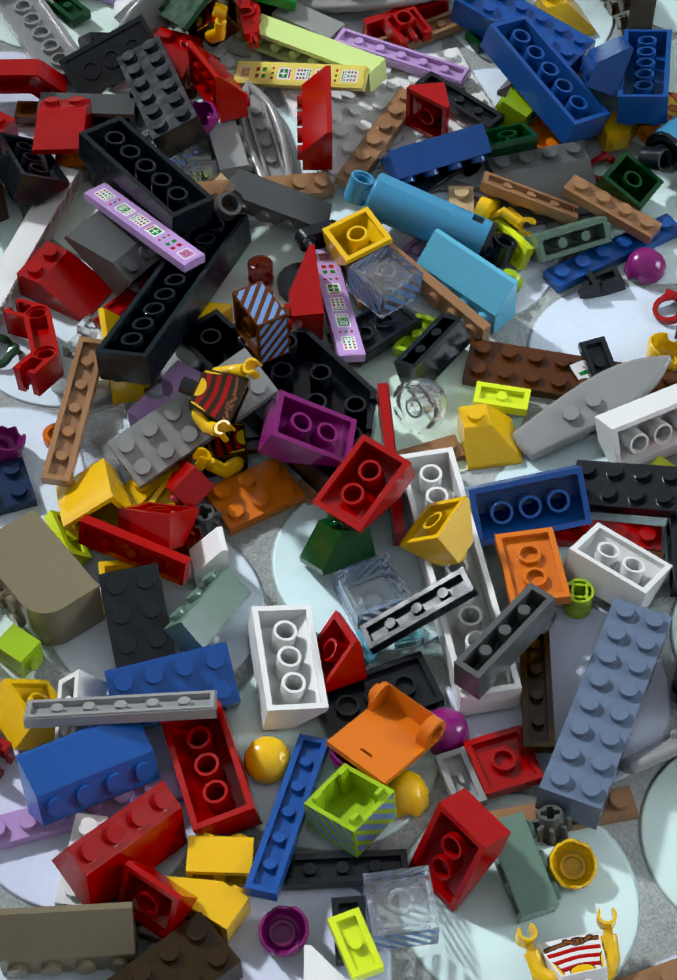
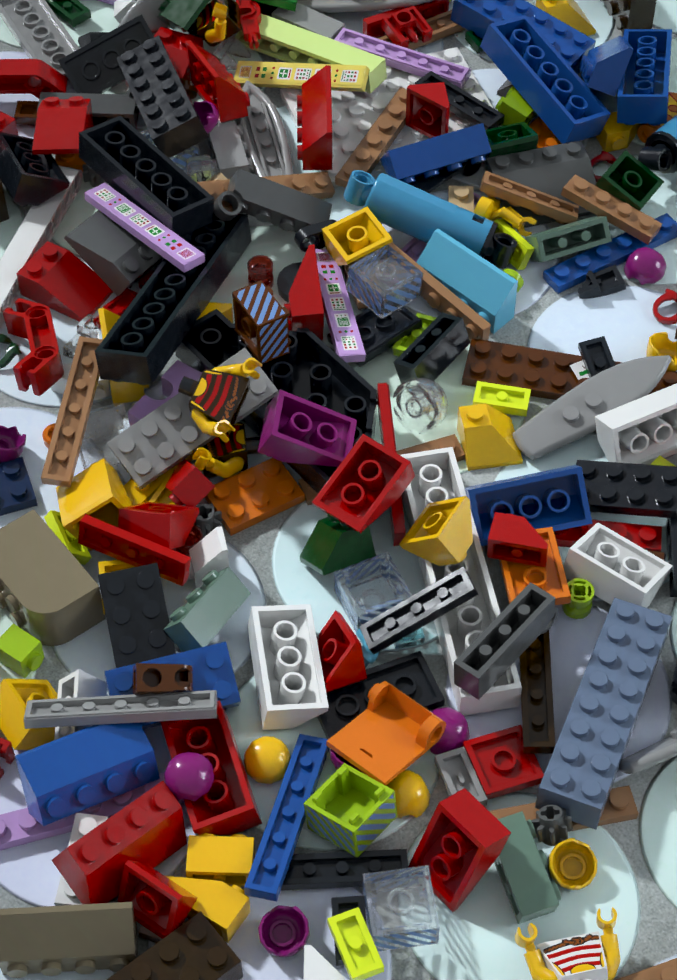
none -> reddish brown leg [133,663,193,694]
none -> magenta hair [164,752,214,801]
none -> red slope [487,512,548,568]

